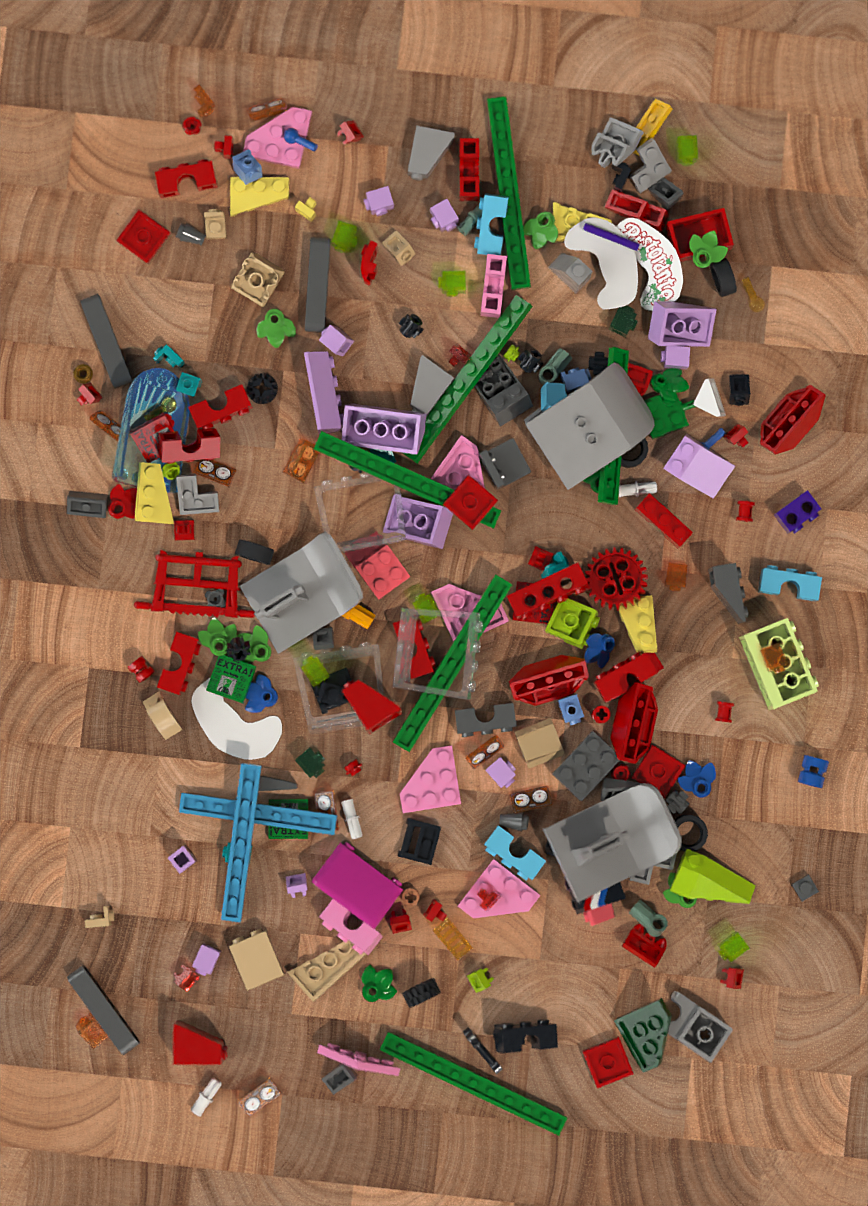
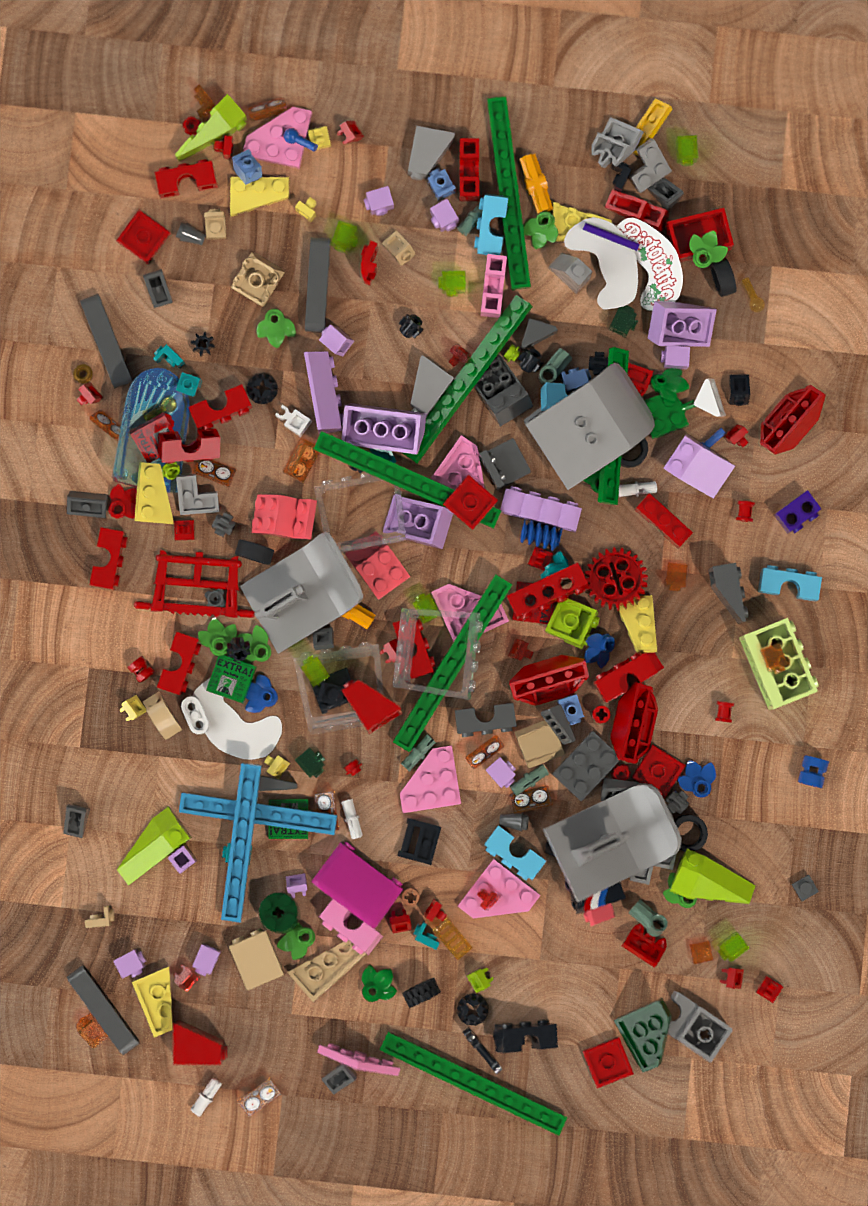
none -> dark grey slope [63,804,90,838]
none -> red arch [89,527,128,591]
none -> lavender brick [113,949,146,979]
none -> lime wedge [117,806,192,886]
none -> light yellow tile [120,695,147,721]
none -> light yellow wing [132,967,173,1037]
none -> dark grey slope [143,269,173,308]
none -> lime wedge [175,94,247,162]
none -> white plate [181,697,209,734]
none -> black gear [191,332,216,357]
none -> dark grey gear [212,512,236,537]
none -> coral bracket [251,494,317,540]
none -> dark green brick [259,893,300,934]
none -> light yellow tile [264,755,290,779]
none -> white plate [275,405,312,437]
none -> bright green plate [277,923,315,960]
none -> light yellow tile [308,126,331,150]
none -> tile [380,638,407,663]
none -> sand green pin [401,734,436,772]
none -> teal bracket [413,921,440,950]
none -> medium blue brick [428,168,456,202]
none -> black gear [457,994,489,1026]
none -> lavender brick [500,486,582,532]
none -> clear red tile [508,638,534,661]
none -> sand green pin [510,764,549,796]
none -> light orange piece [519,154,553,215]
none -> blue piece [520,519,563,551]
none -> dark grey slope [521,318,558,351]
none -> dark grey slope [540,704,576,745]
none -> clear orange tile [689,940,713,964]
none -> red tile [756,976,783,1003]

